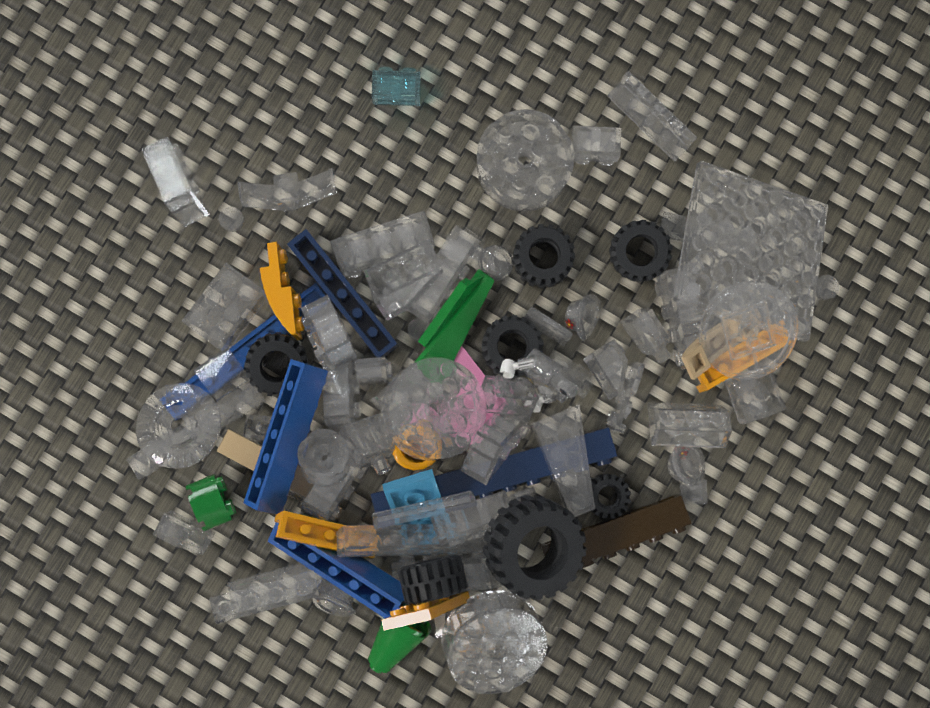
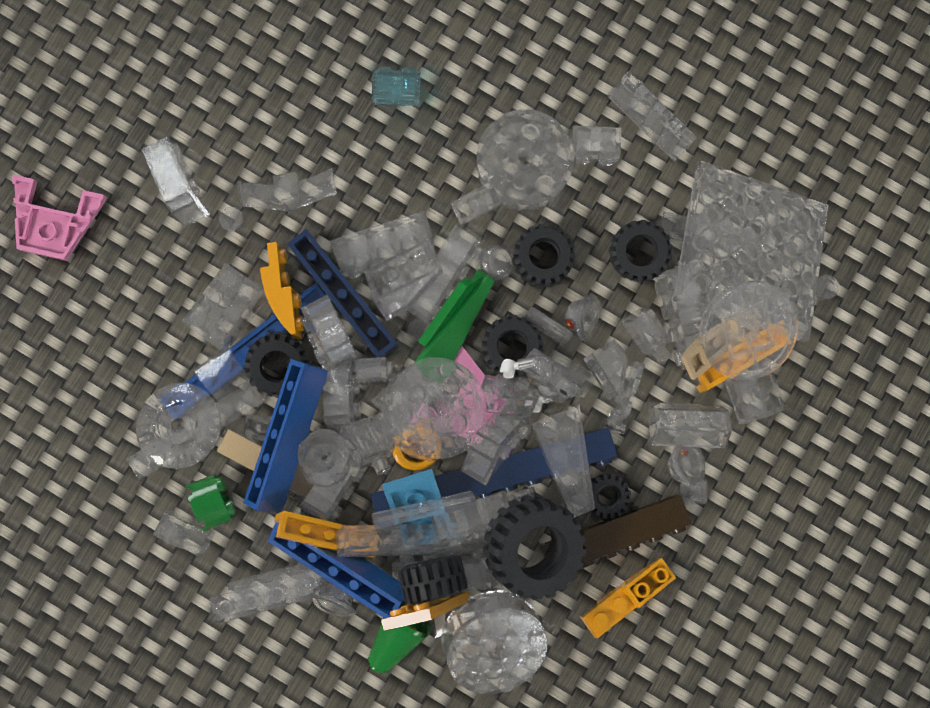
none -> bright pink wing [12,175,107,261]
none -> clear slope [451,182,501,225]
none -> light orange slope [580,558,676,638]

